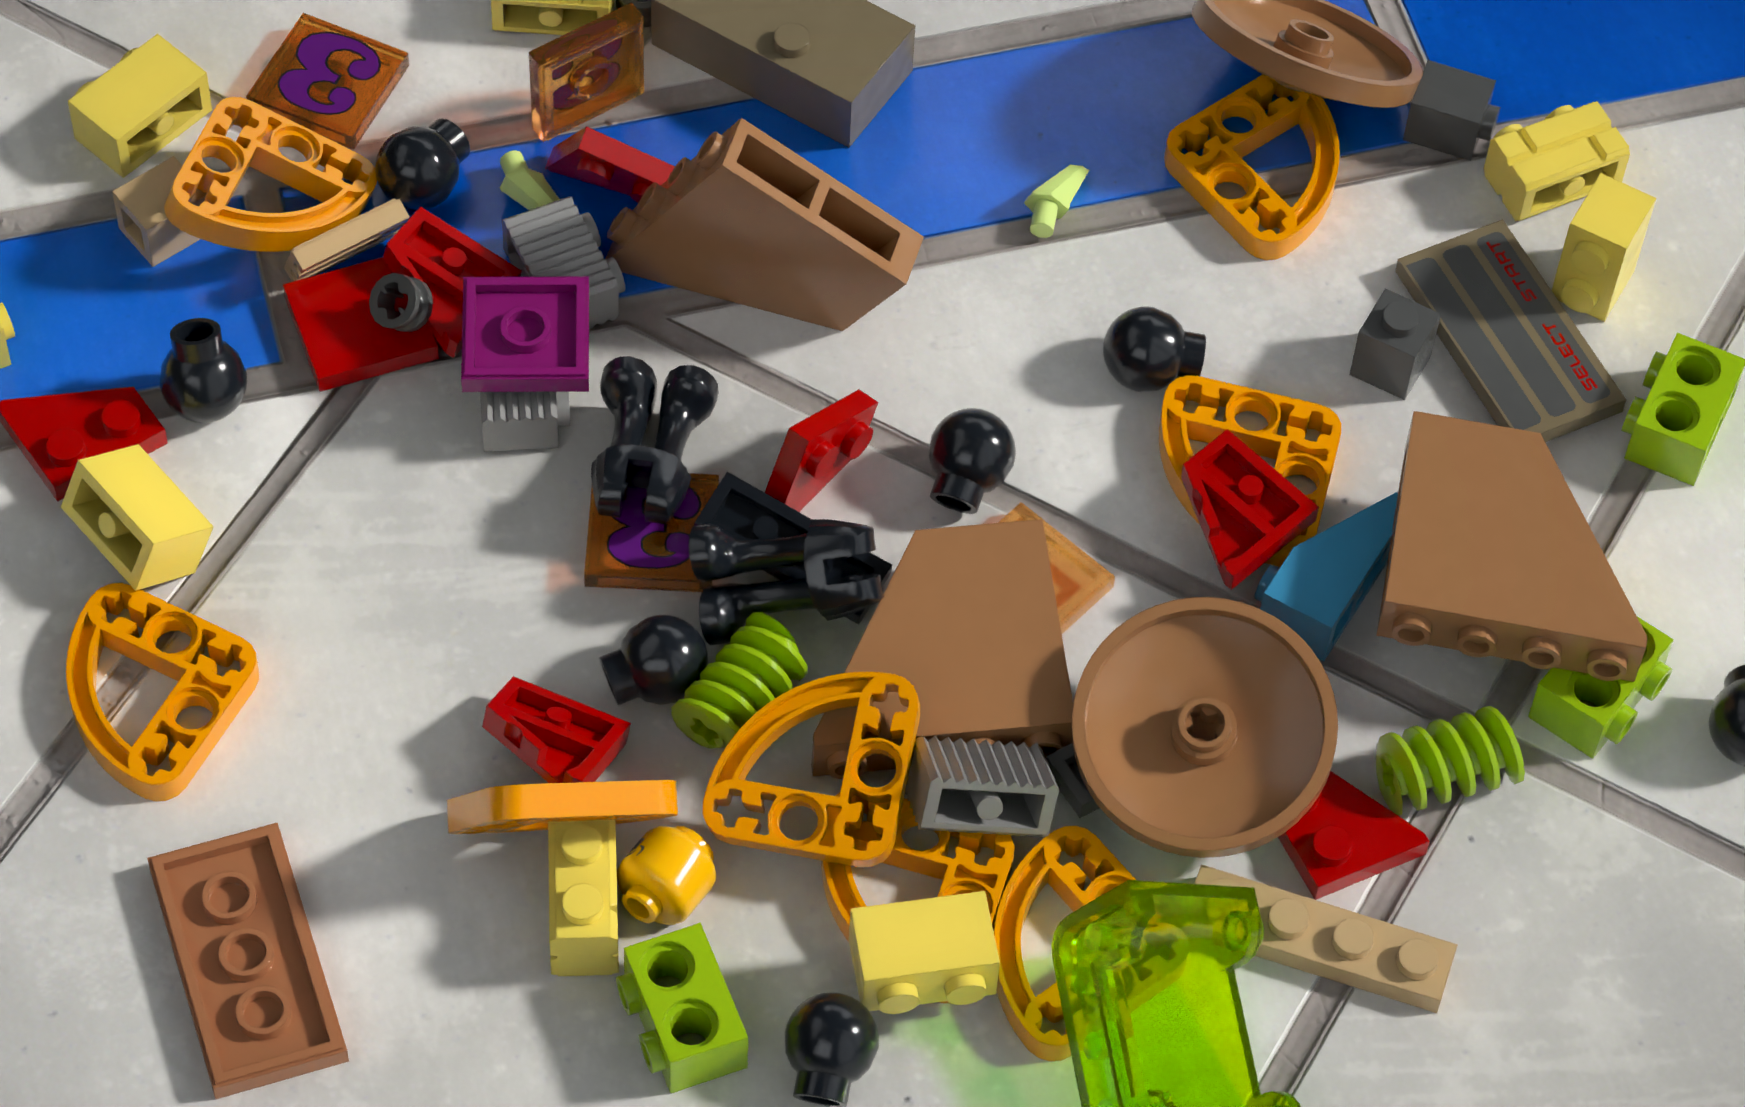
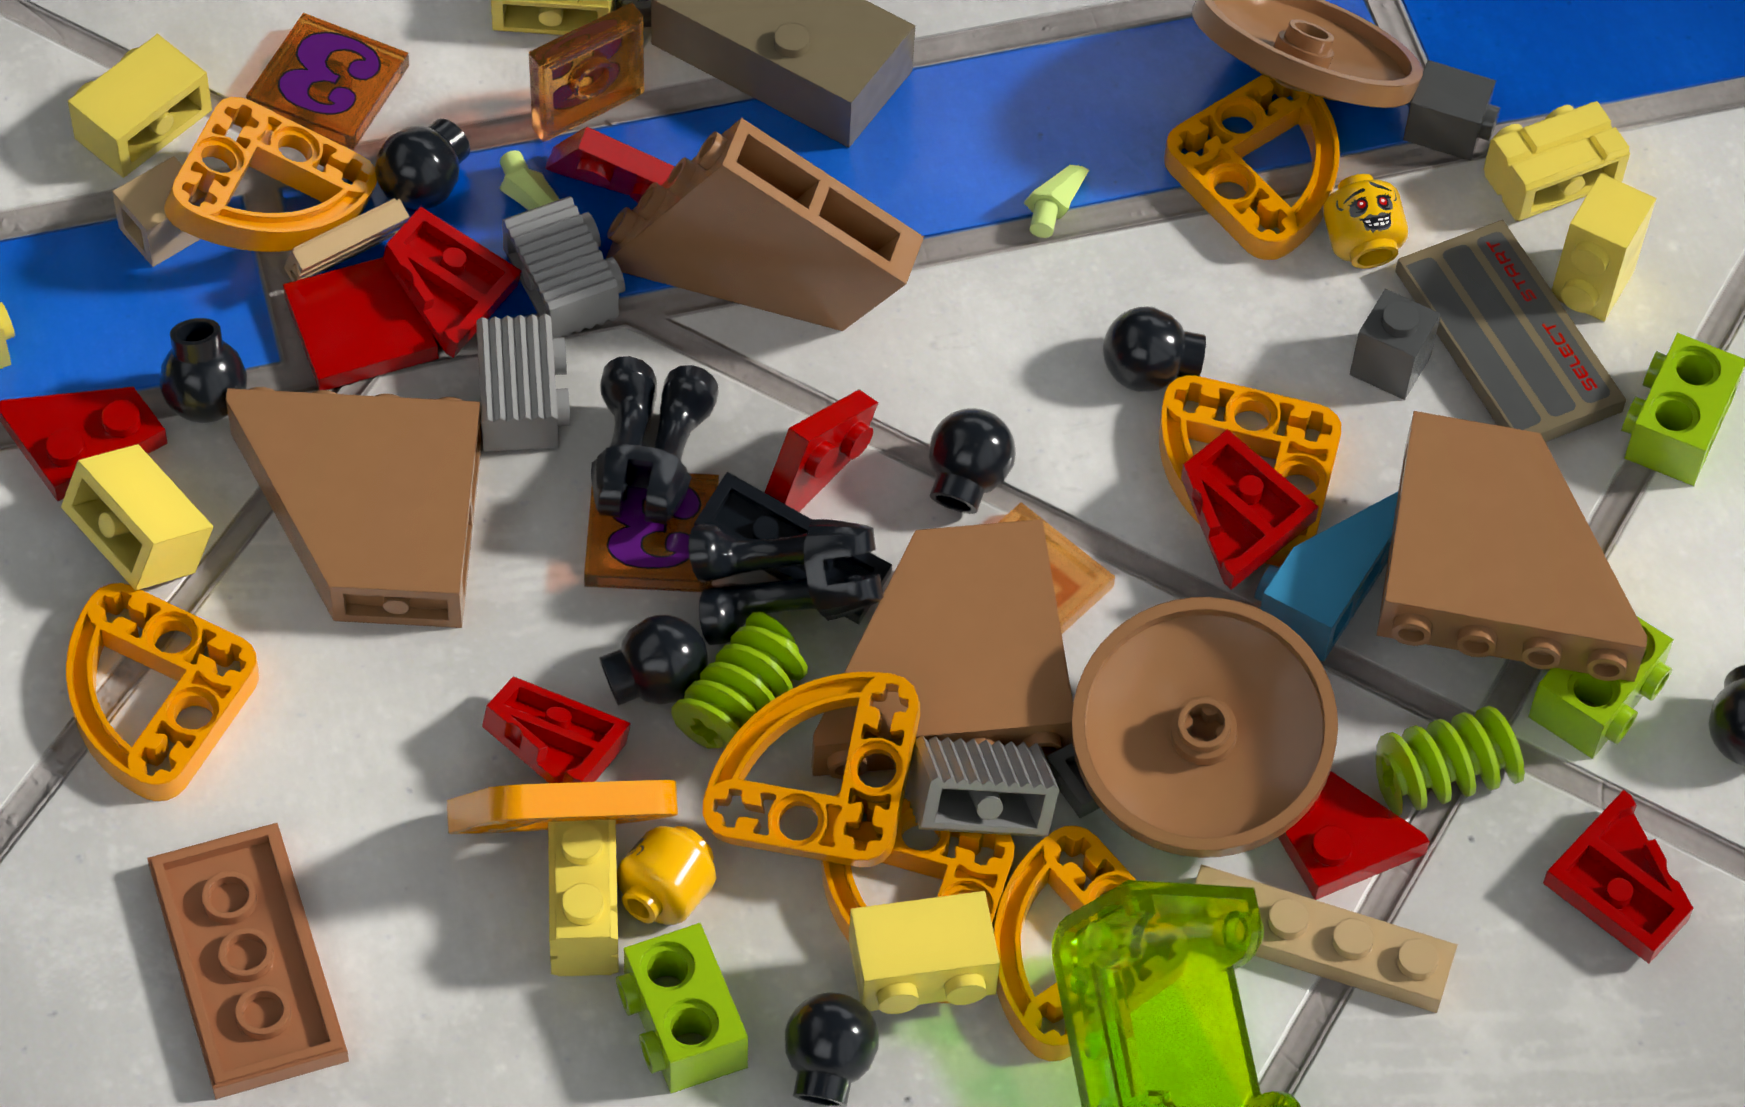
dark grey bush [369,273,433,333] -> none
magenta plate [461,276,589,392] -> none
none -> medium nougat slope [226,387,483,628]
none -> yellow head [1323,174,1408,269]
none -> red wing [1543,790,1694,964]

